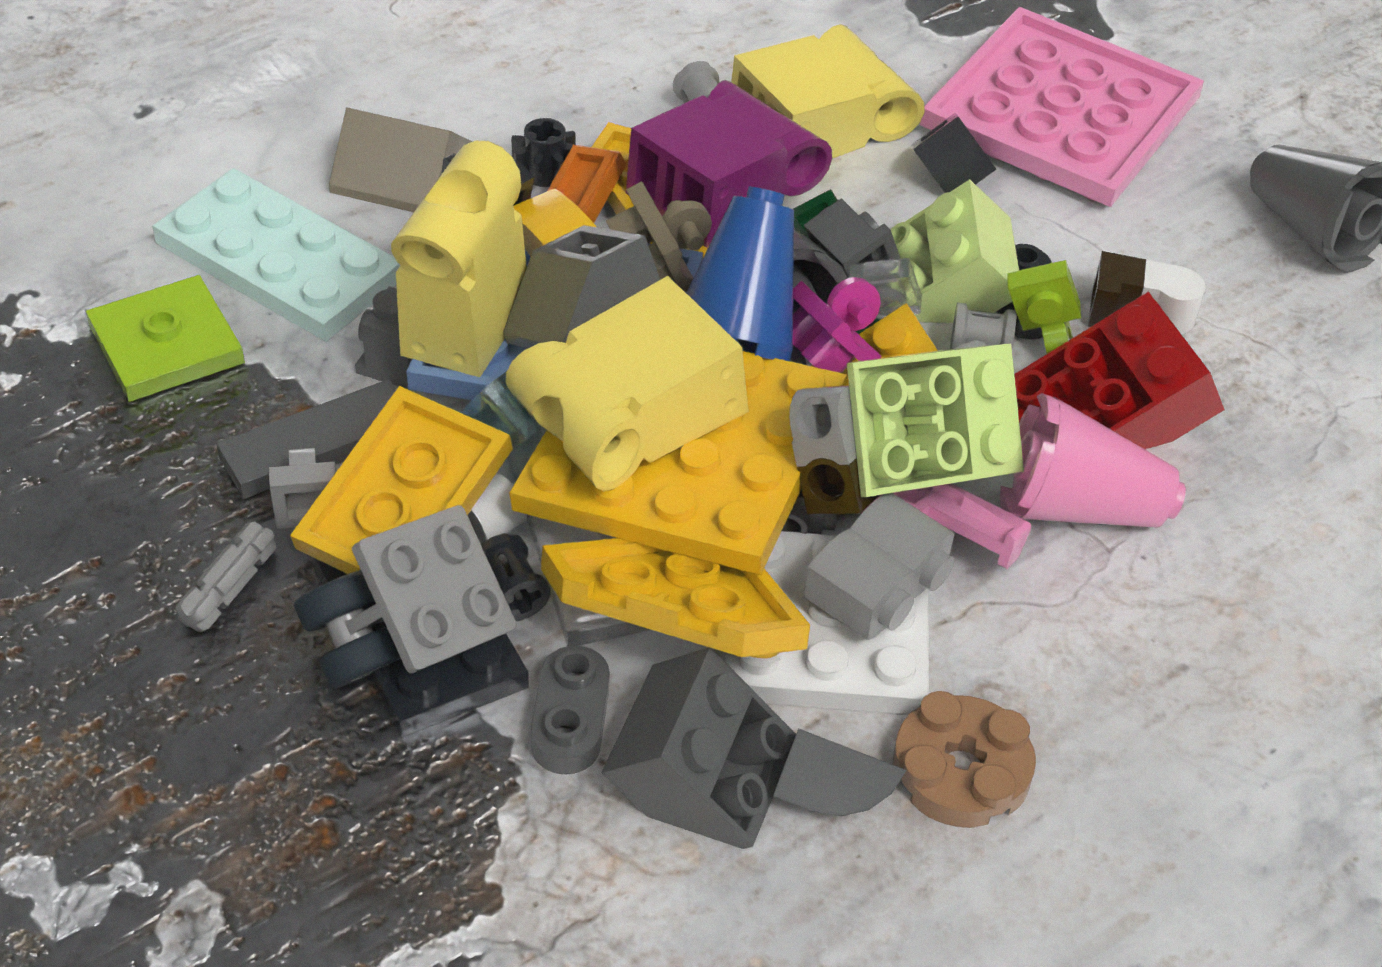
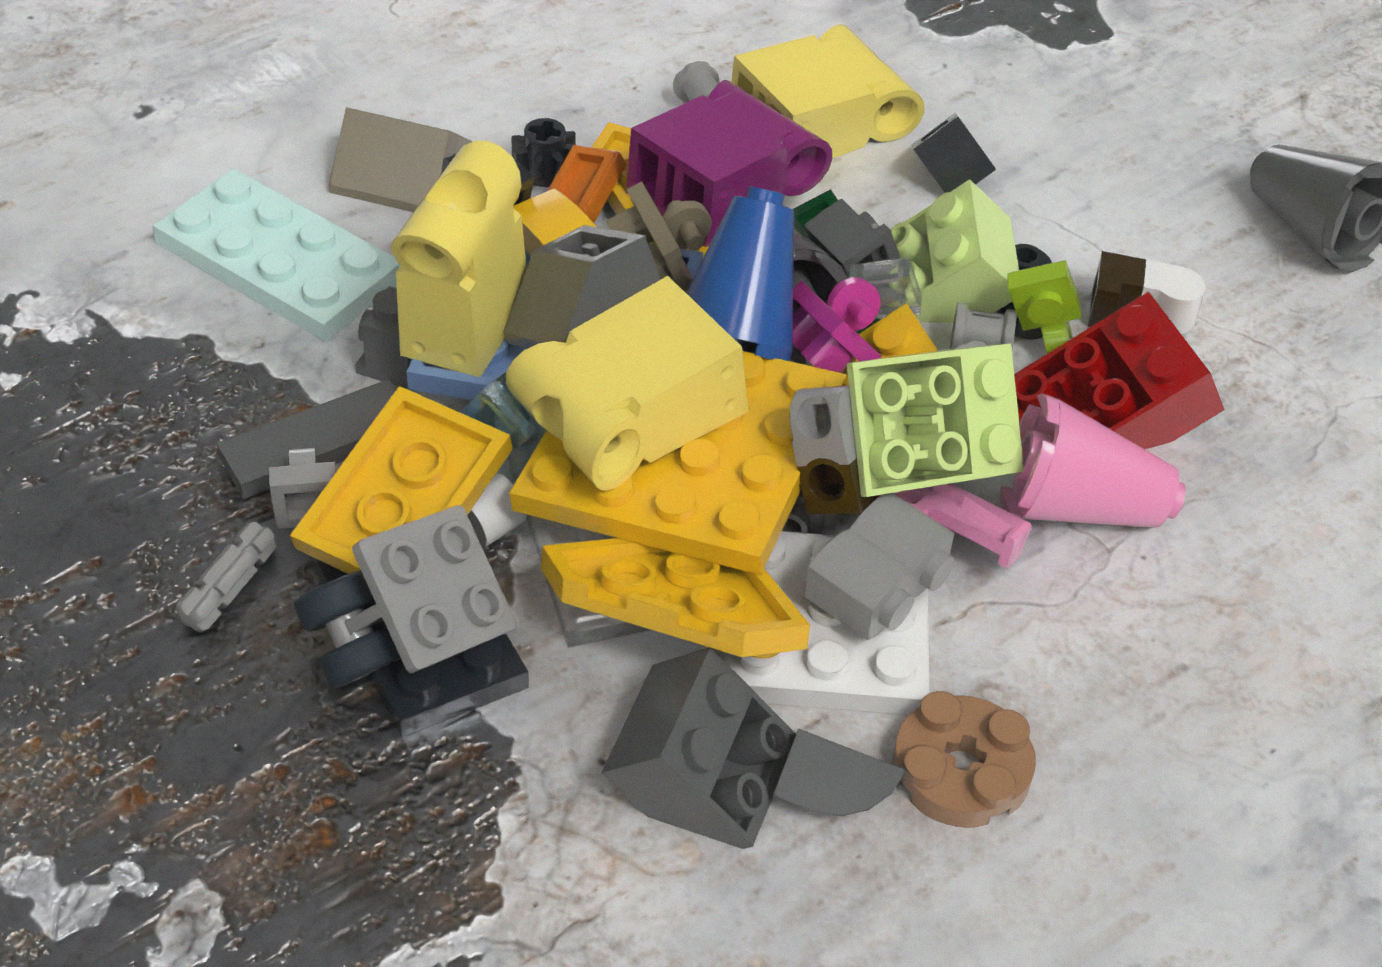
lime plate [86,274,245,402] -> none
black bush [481,533,551,621] -> none
dark grey plate [531,645,610,775] -> none
bright pink plate [920,7,1204,207] -> none

